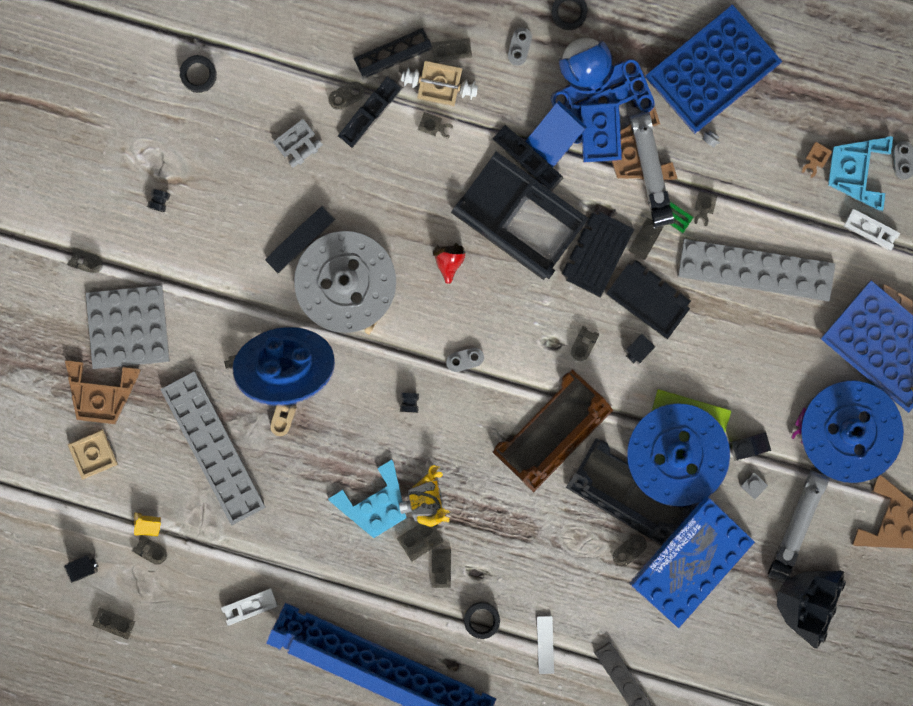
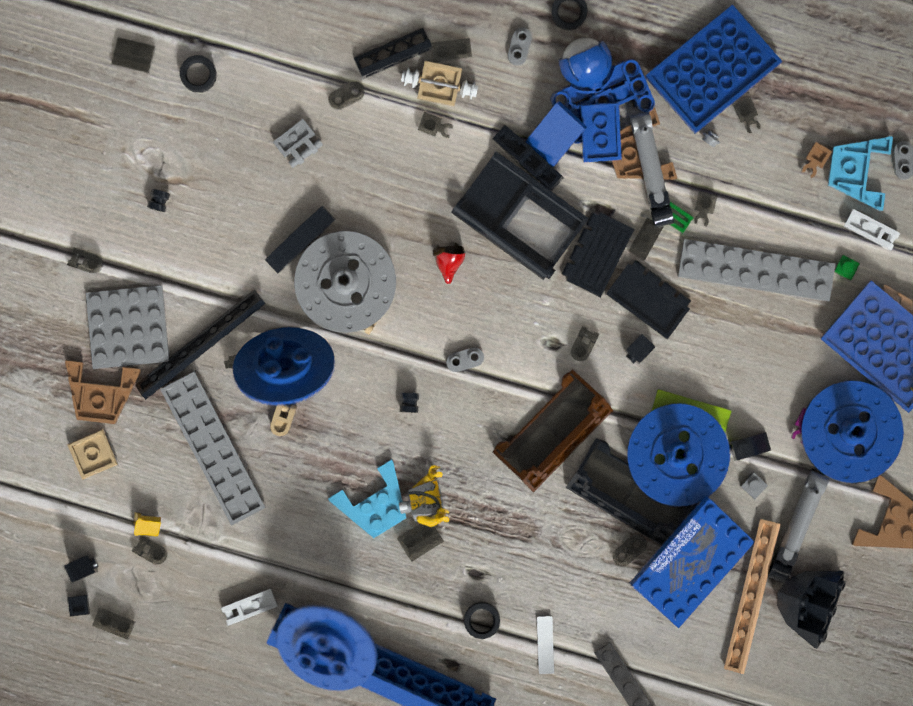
black slope [338,76,403,148] -> none
clear smoke plate [432,549,451,588] -> none
none -> black plate [68,595,90,617]
none -> clear smoke plate [111,37,156,74]
none -> black plate [135,289,266,400]
none -> blue piece [277,605,377,691]
none -> light nougat plate [724,519,780,674]
none -> clear smoke plate [732,97,761,133]
none -> green plate [834,255,860,281]

